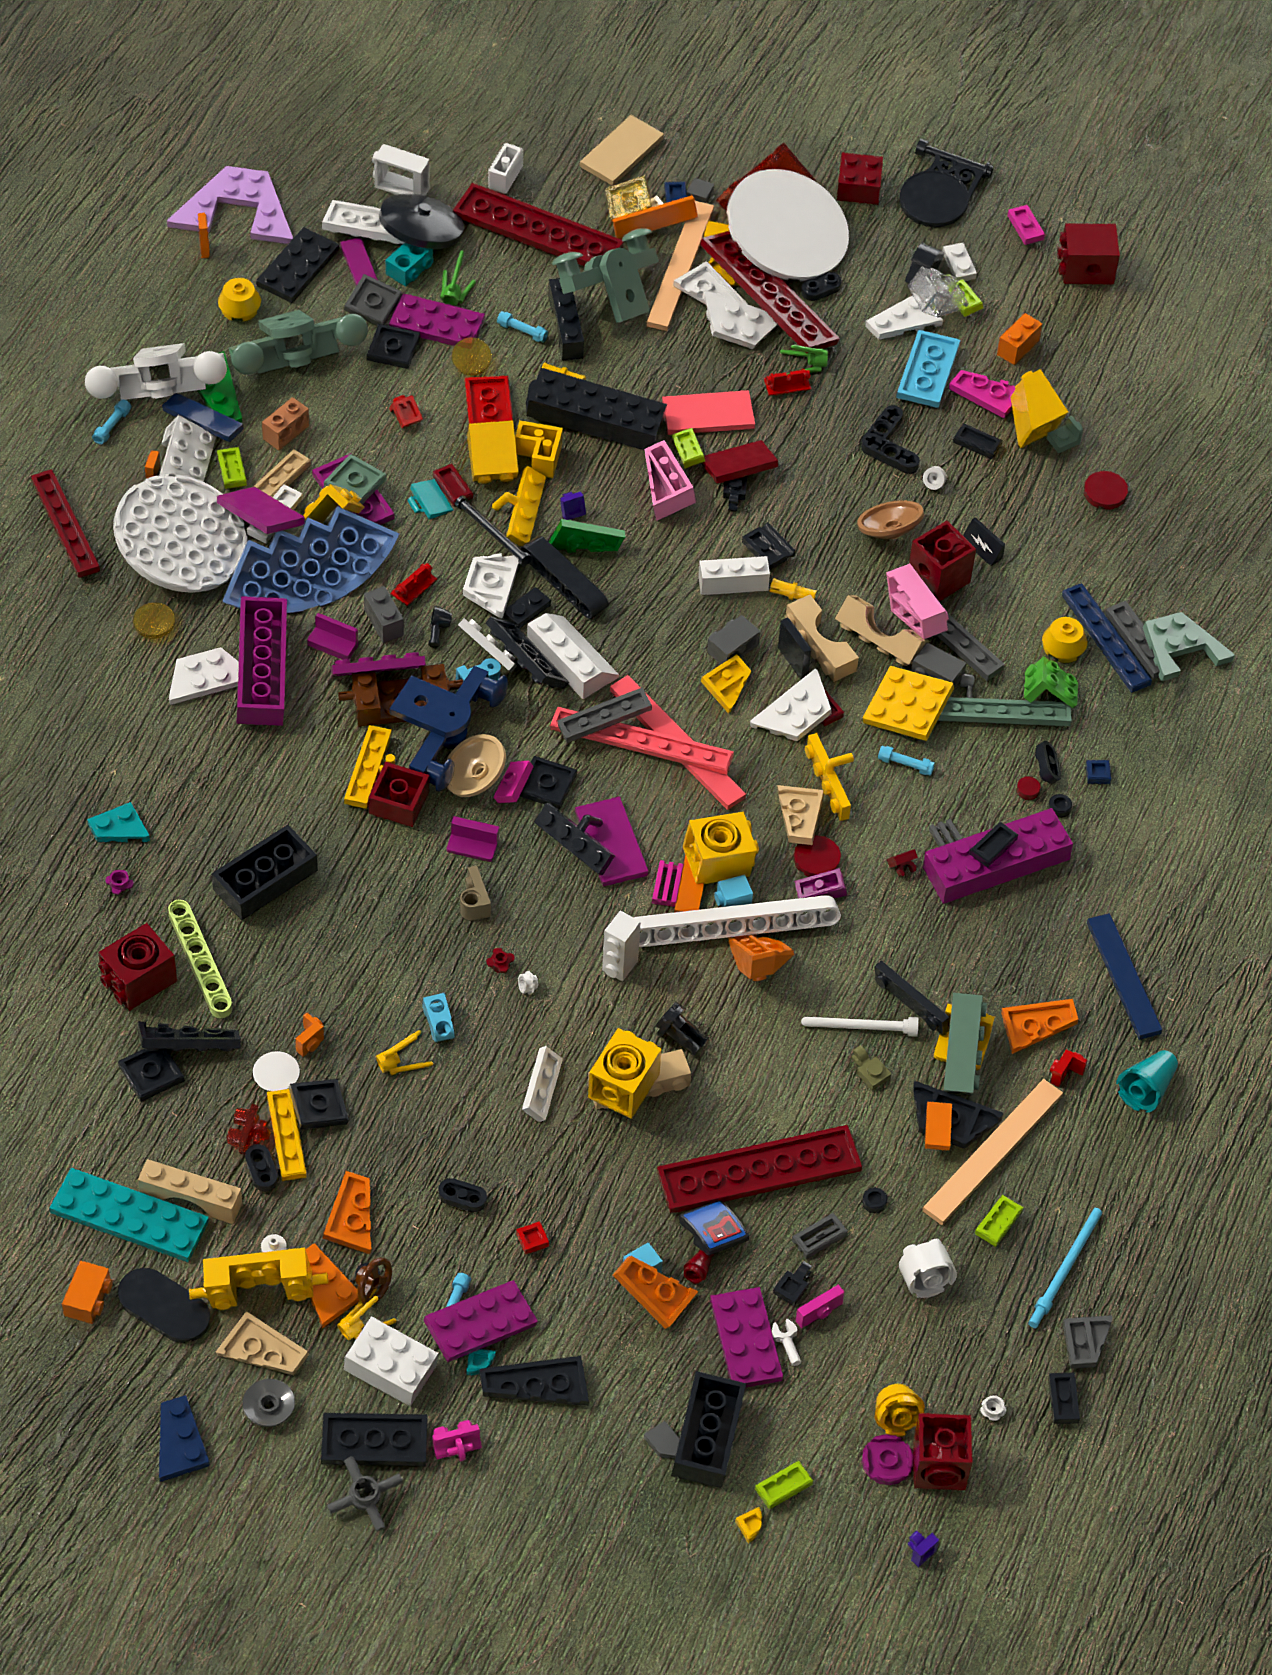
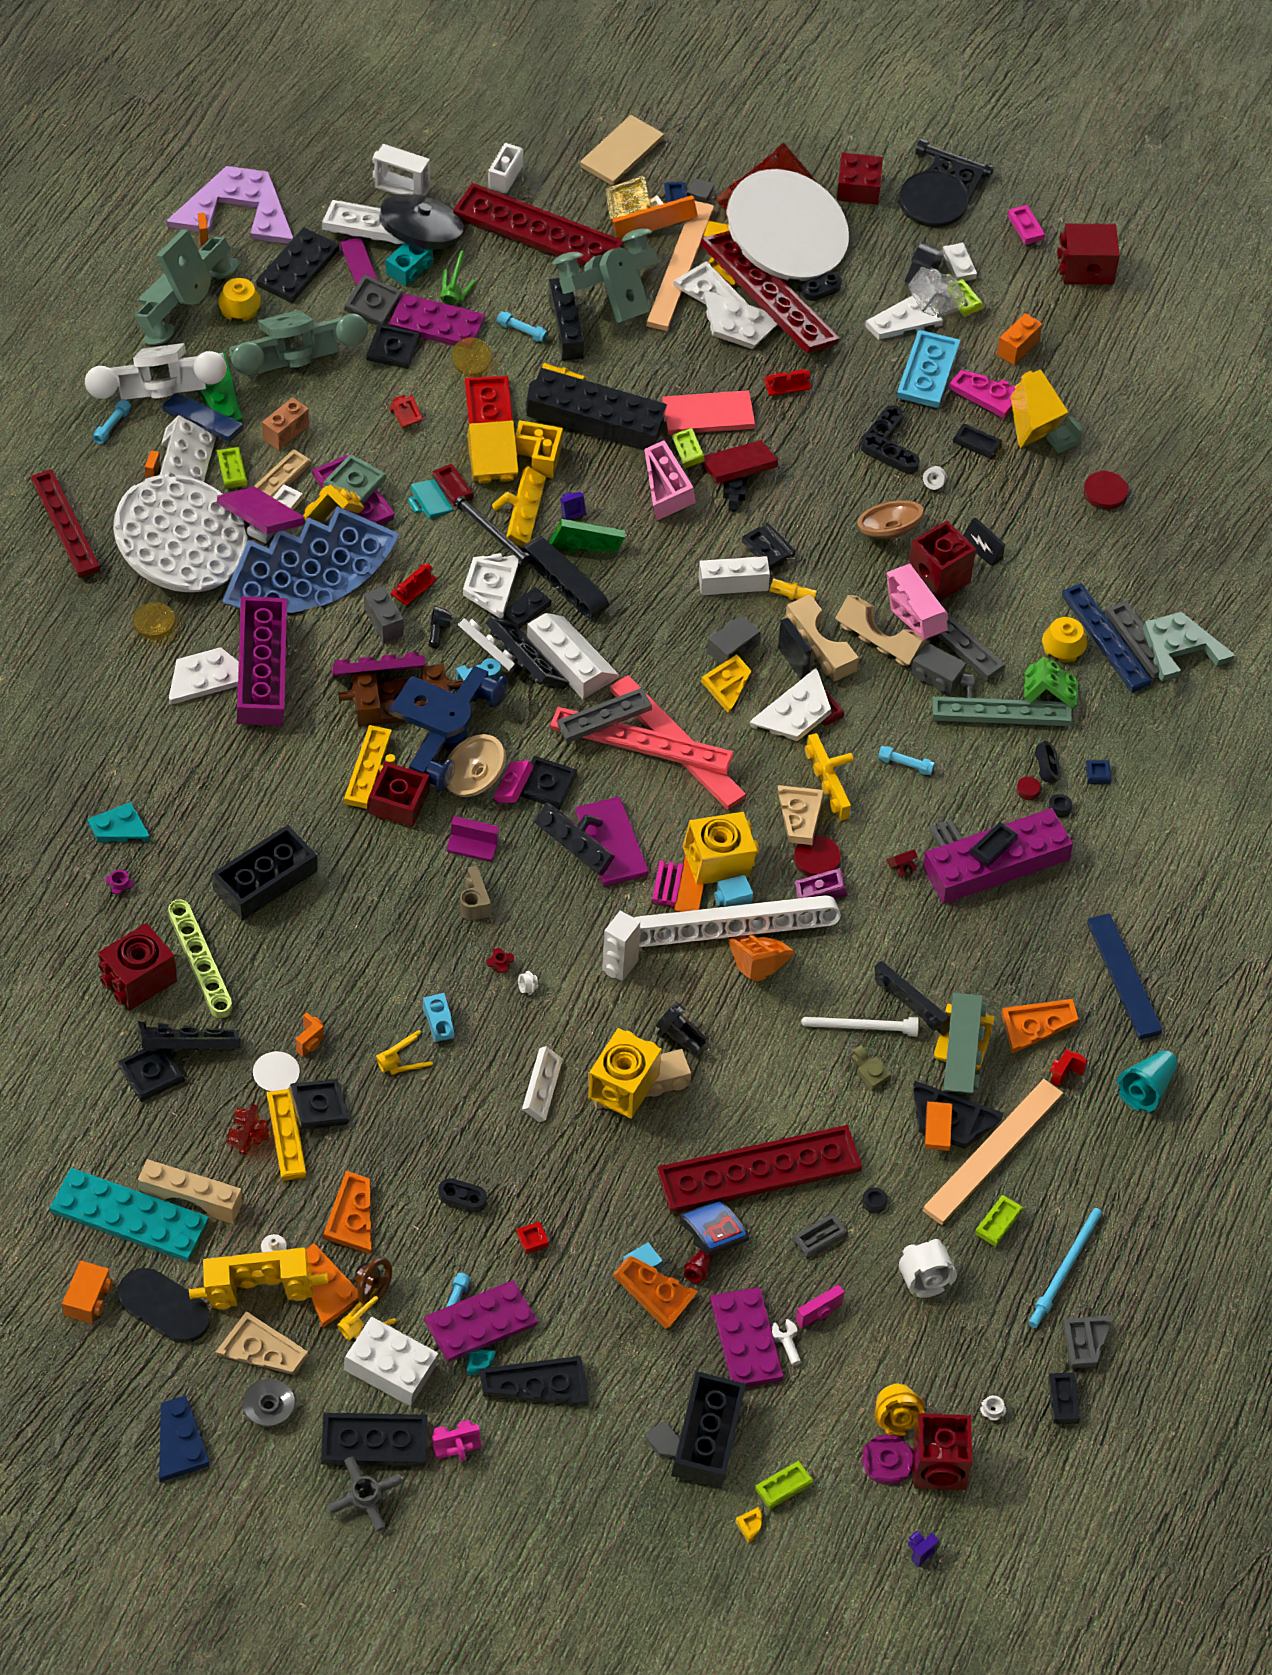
black plate [245,1144,278,1192] -> none
magenta panel [307,613,358,660] -> none
black plate [773,1261,812,1306] -> none
bright green plant [780,345,828,374] -> none
yellow plate [863,666,954,741] -> none
none -> sand green piece [134,229,239,345]

